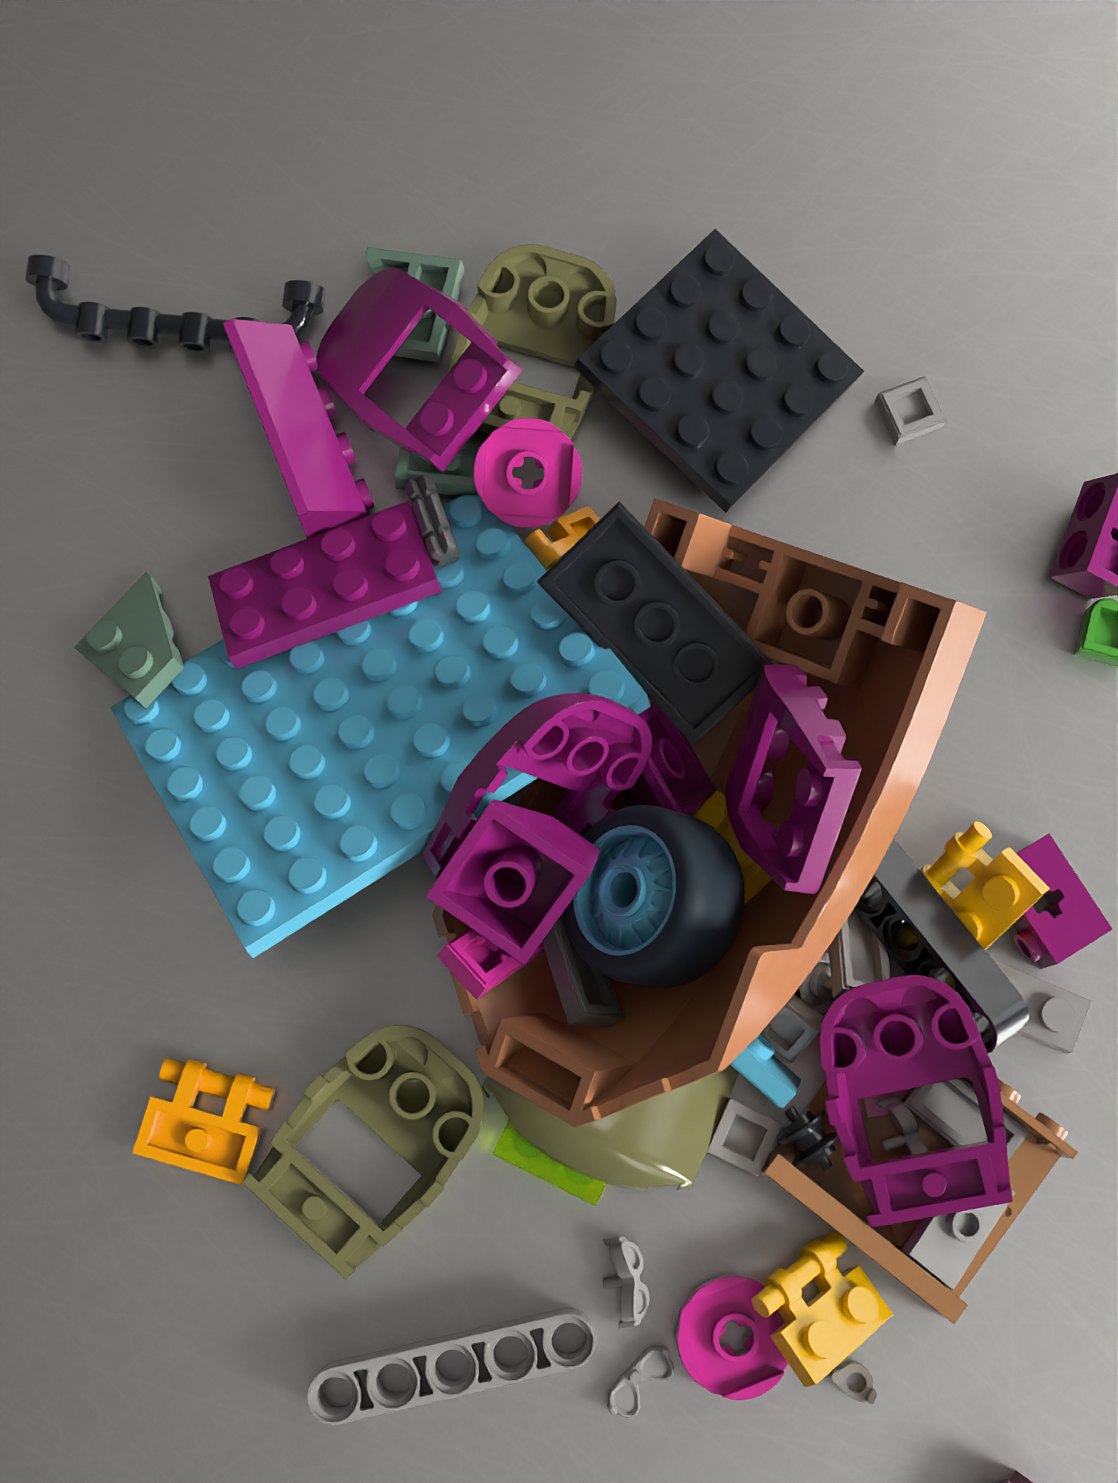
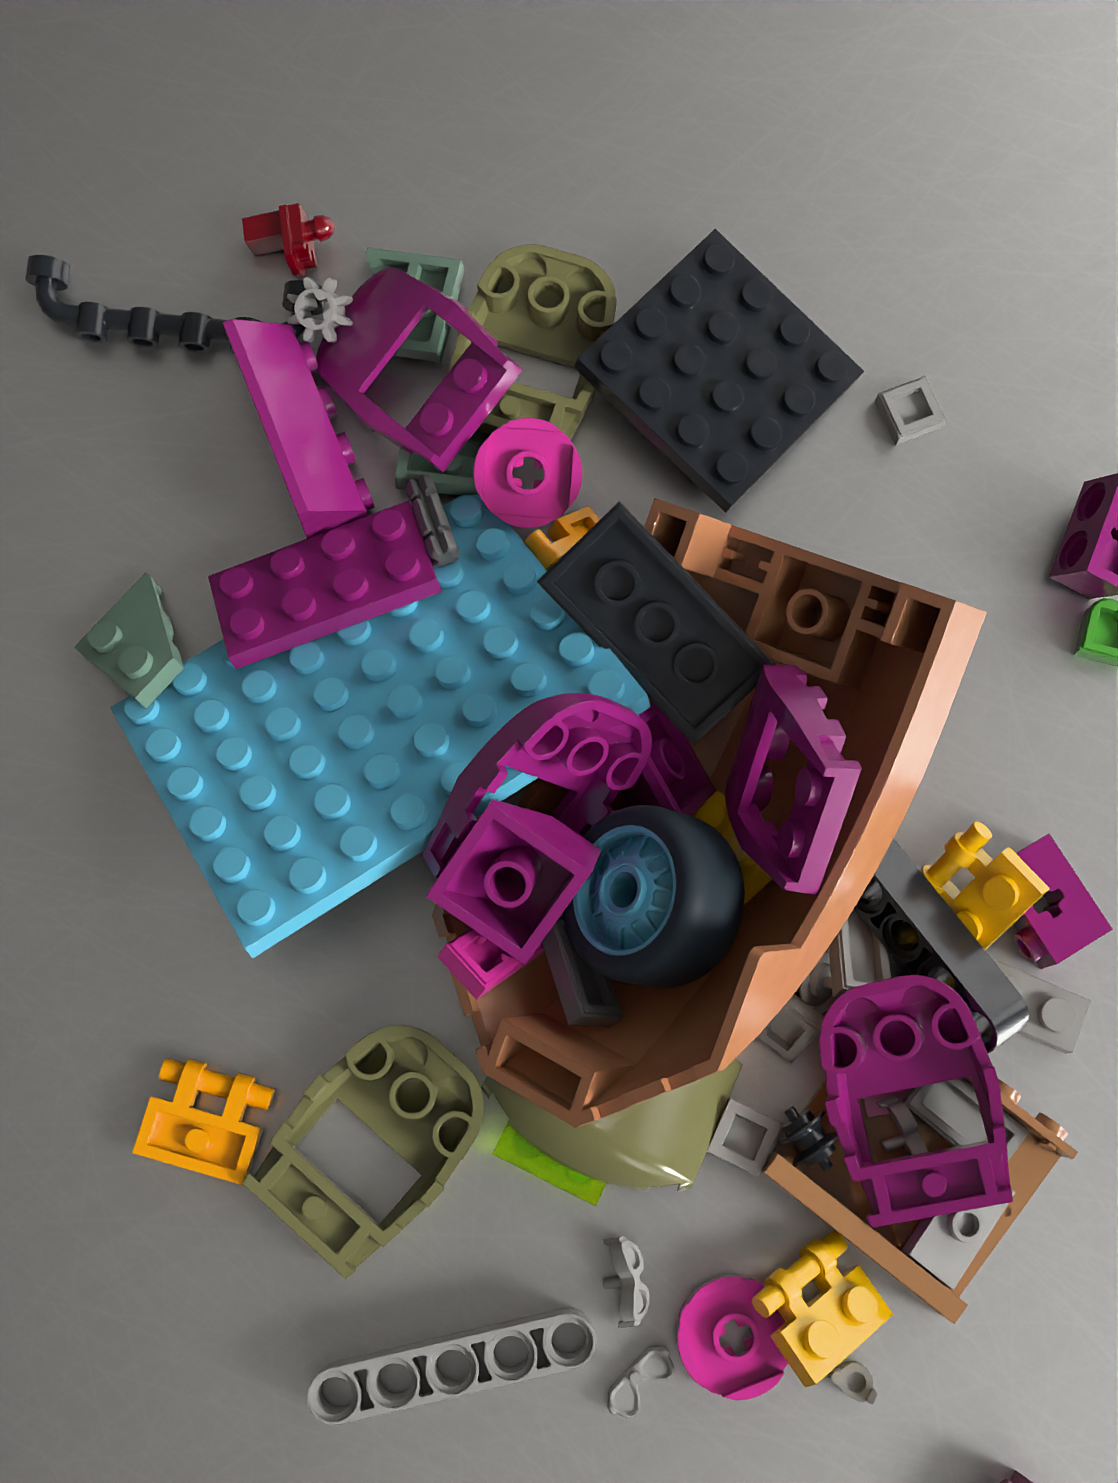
medium azure plate [730,1033,801,1108] -> none
none -> dark red piece [242,203,335,278]
none -> light grey gear [287,277,353,343]

